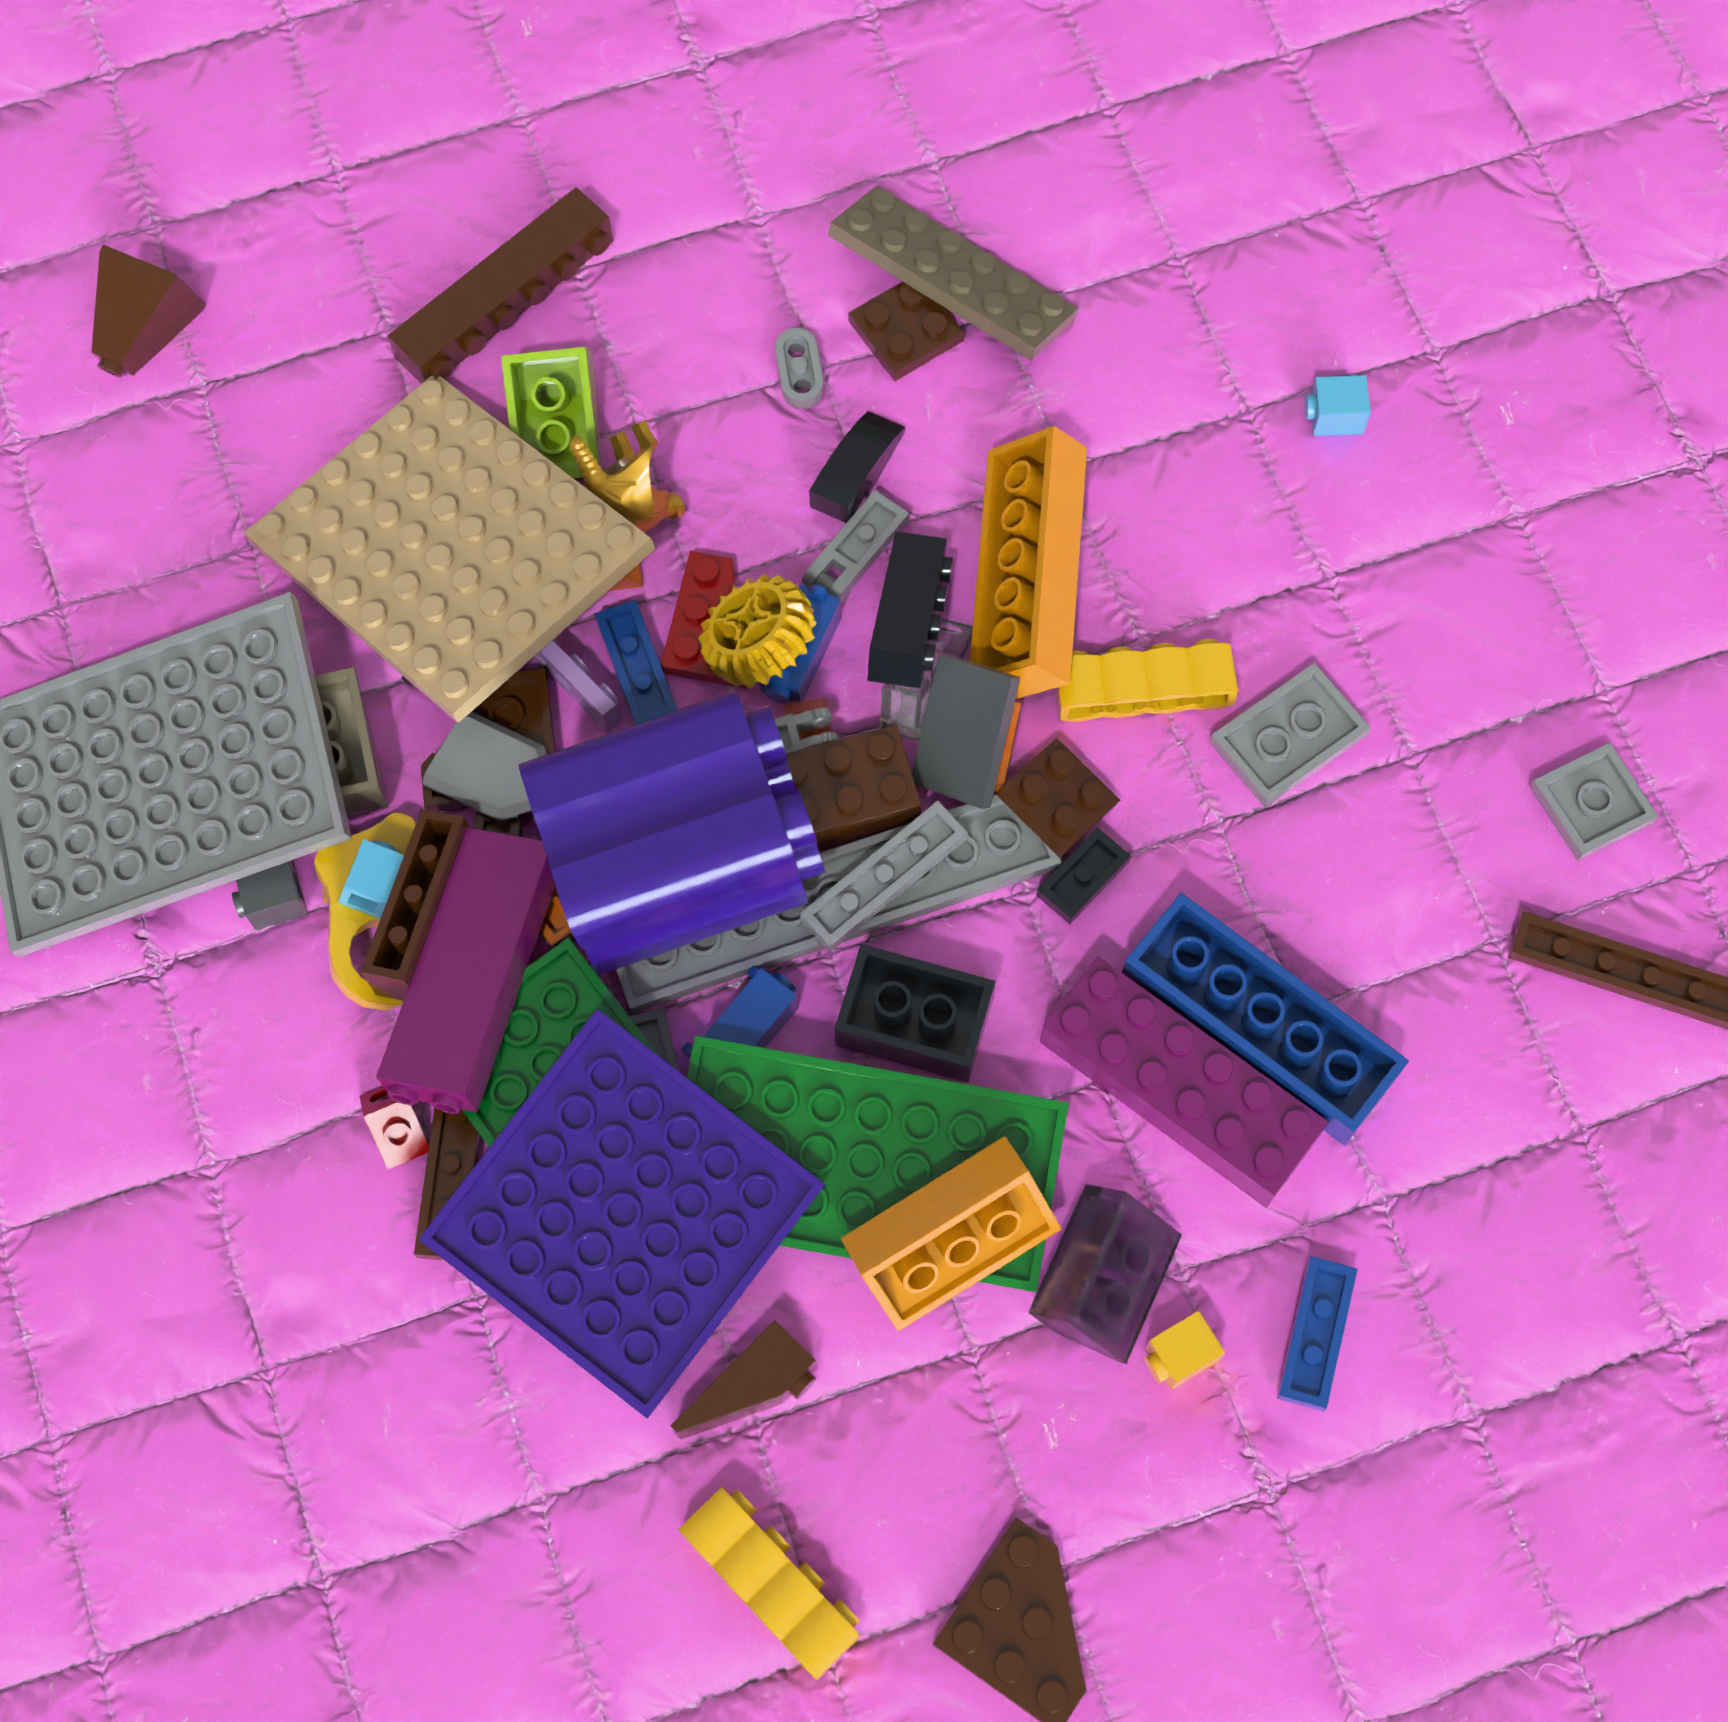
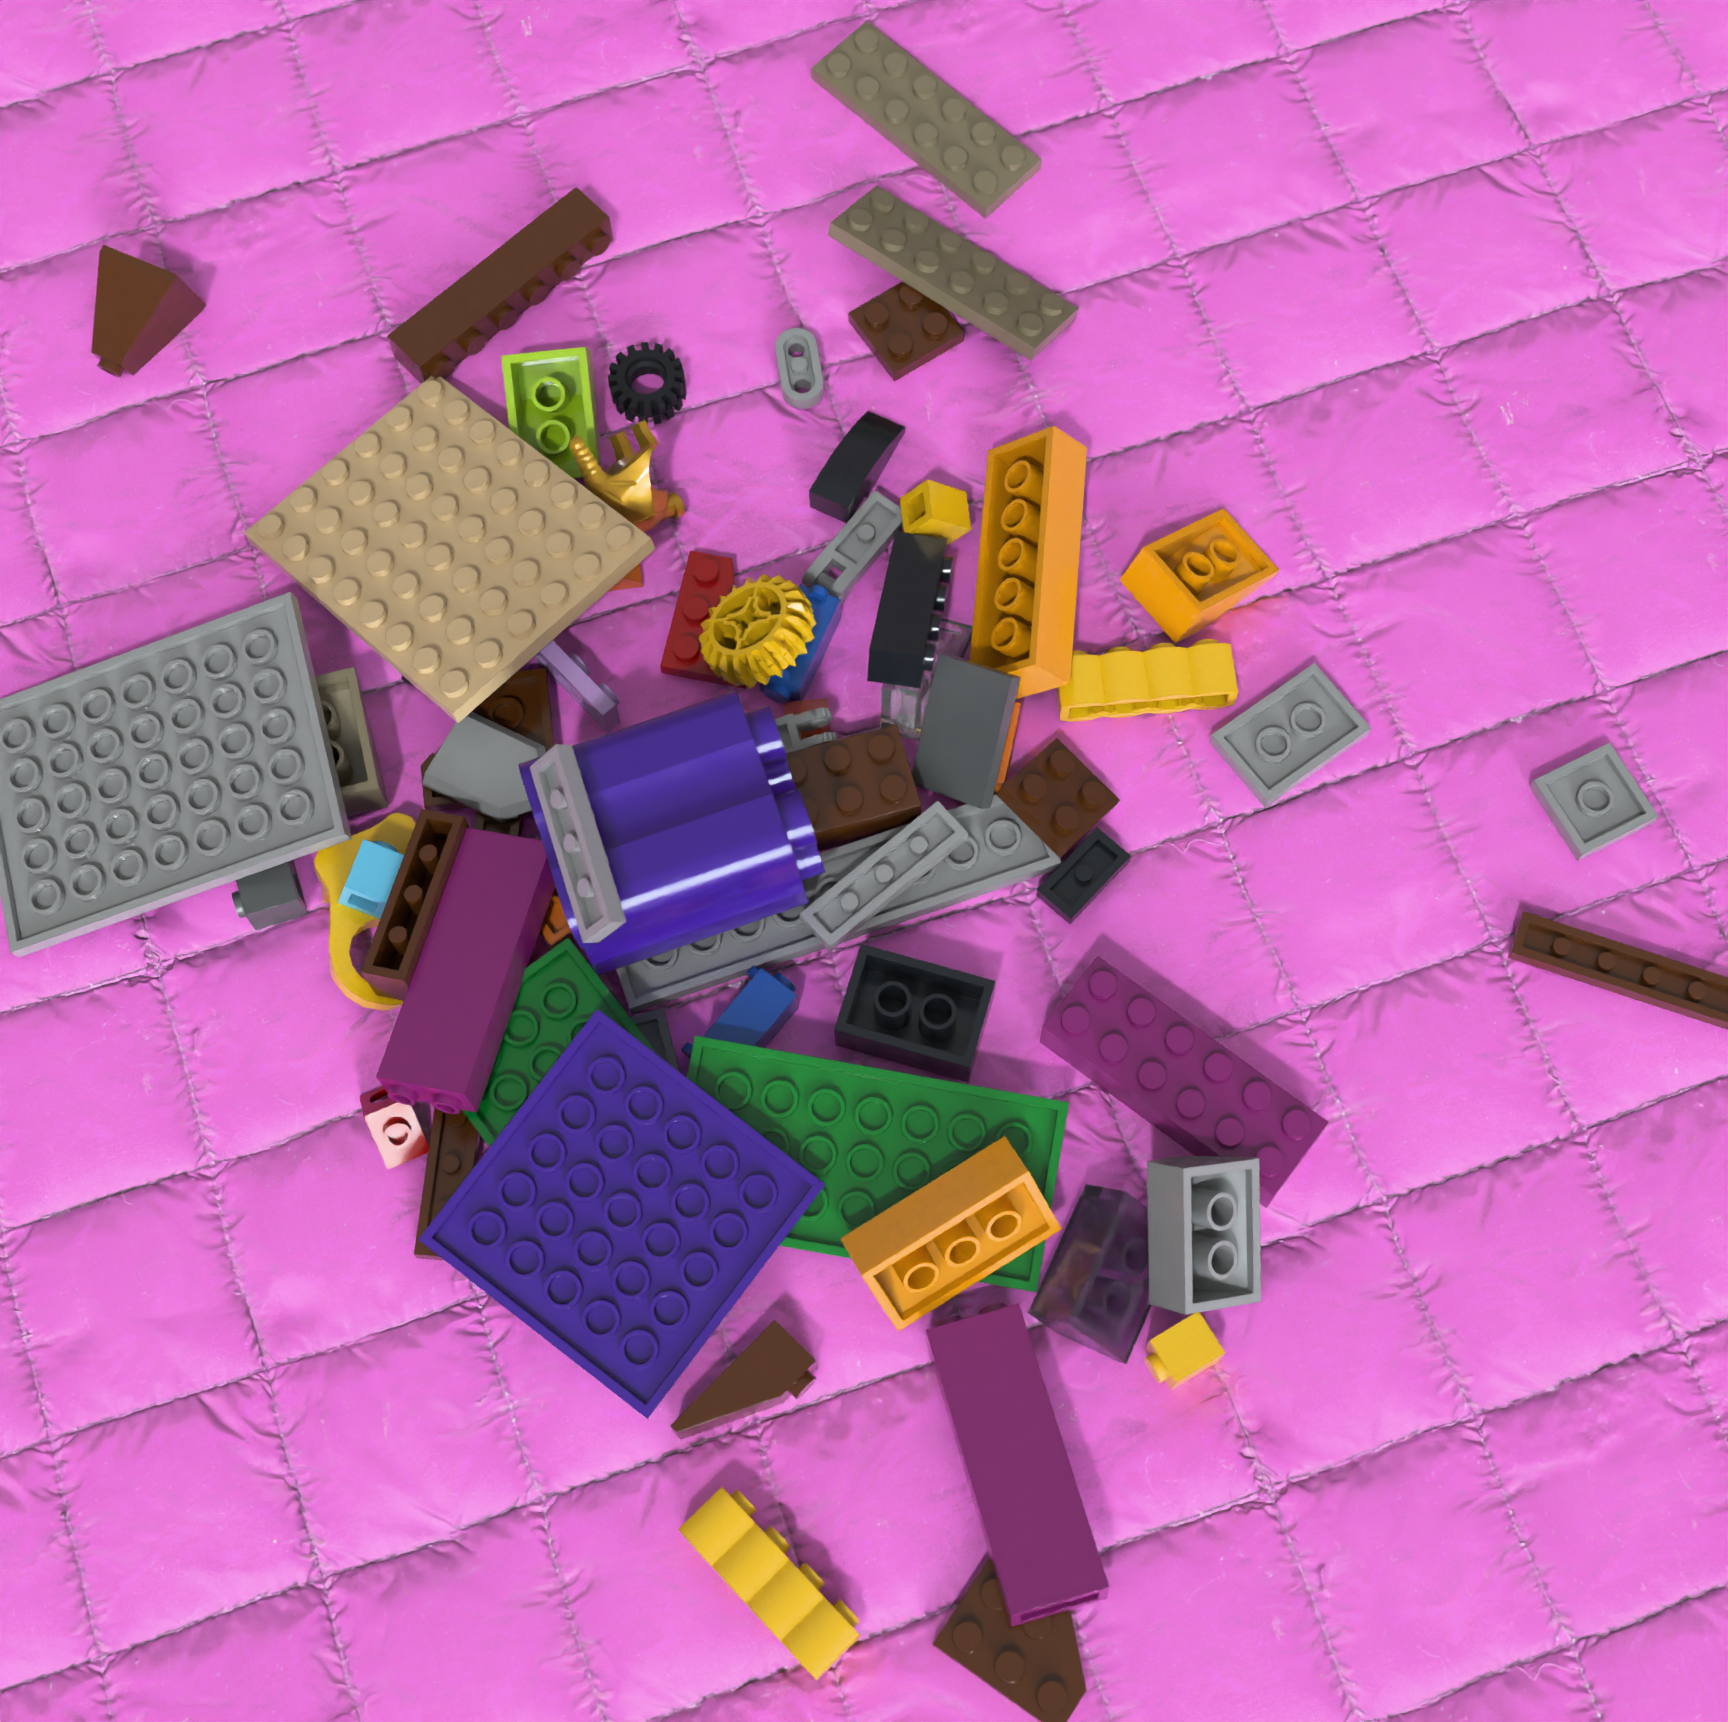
blue plate [594,600,677,724] -> none
blue brick [1122,892,1410,1146] -> none
blue plate [1276,1256,1358,1412] -> none
medium azure brick [1304,375,1371,436] -> none
none -> light grey plate [530,744,626,943]
none -> black tyre [608,342,686,425]
none -> dark tan plate [811,21,1042,219]
none -> yellow brick [900,479,971,546]
none -> magenta brick [926,1302,1109,1627]
none -> light orange slope [1120,508,1279,644]
none -> light grey slope [1147,1156,1261,1315]

